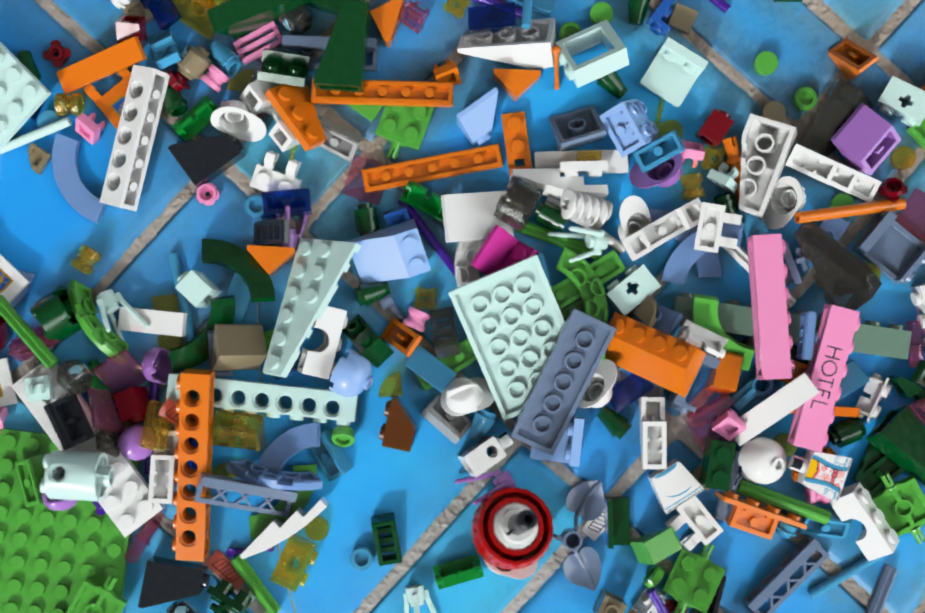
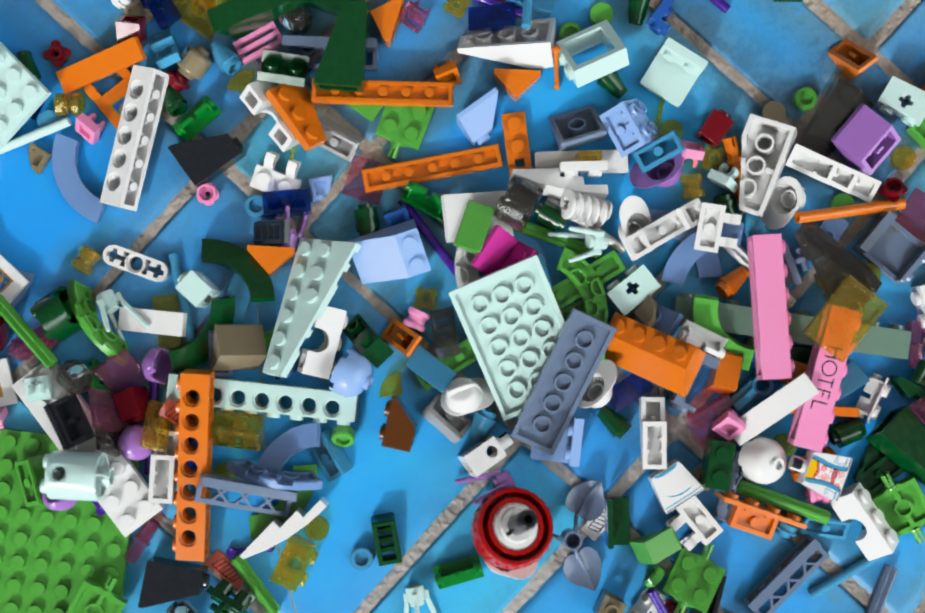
bright pink wheel [200,64,230,93] -> none
white piece [210,100,267,142] -> none
dark green cone [354,281,390,307] -> none
sand blue hand [379,295,405,322] -> none
dark tan tile [667,3,698,35] -> none
bright green tile [753,51,778,76] -> none
medium blue plate [796,311,818,360] -> none
none -> white beam [103,245,171,282]
none -> light blue tile [309,175,333,203]
none -> bright green slope [453,201,495,254]
none -> orange cone [714,266,749,299]
none -> clear yellow tile [802,275,889,363]

